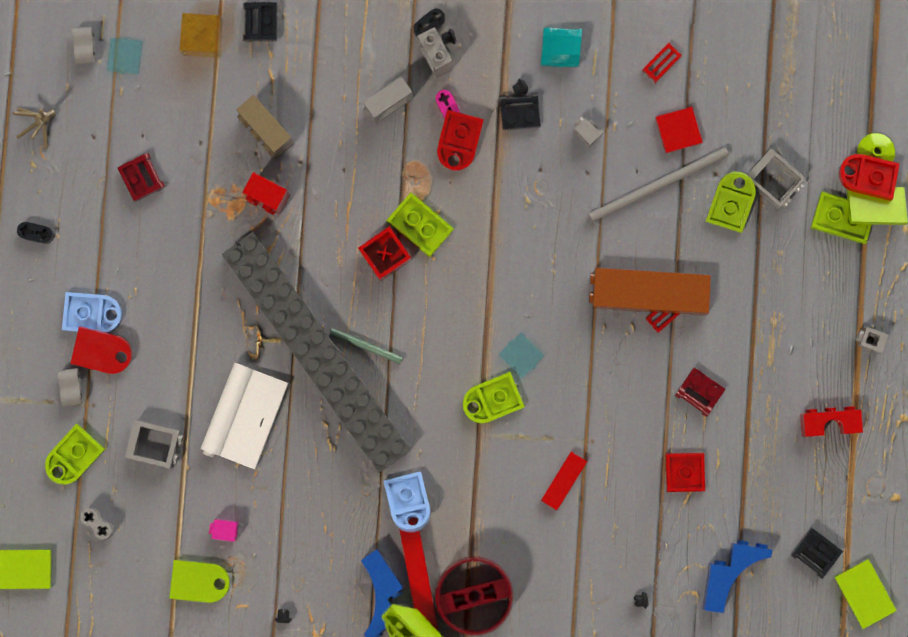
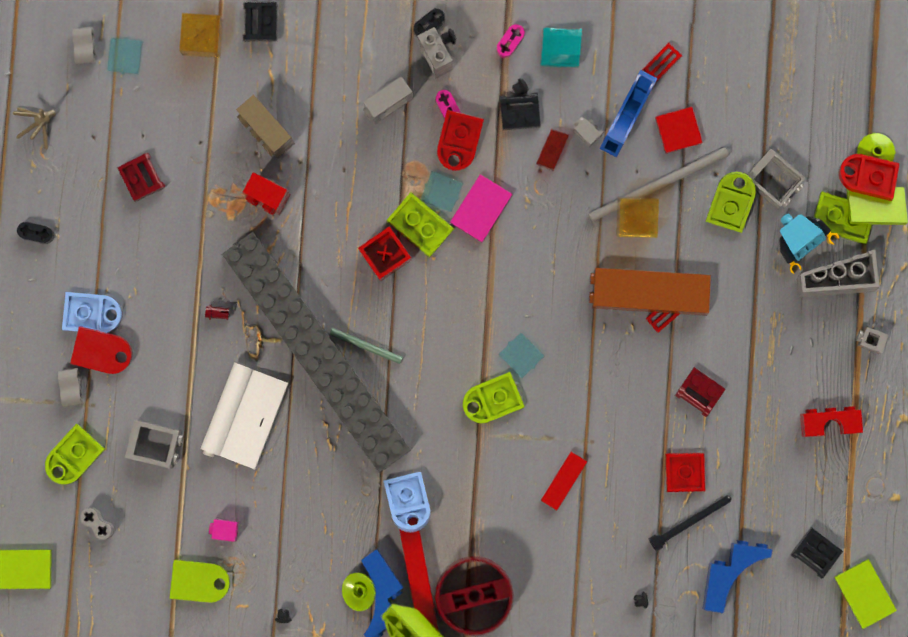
none -> dark red pin [205,305,229,320]
none -> lime dish [342,572,375,611]
none -> clear light blue piece [420,171,463,212]
none -> dark pink tile [450,174,512,243]
none -> dark pink beam [497,24,525,58]
none -> clear red slope [536,129,569,171]
none -> blue arch [600,70,657,157]
none -> clear yellow brick [616,197,659,238]
none -> black piece [648,495,732,552]
none -> medium azure torso [779,214,839,274]
none -> light grey wedge [797,250,880,297]

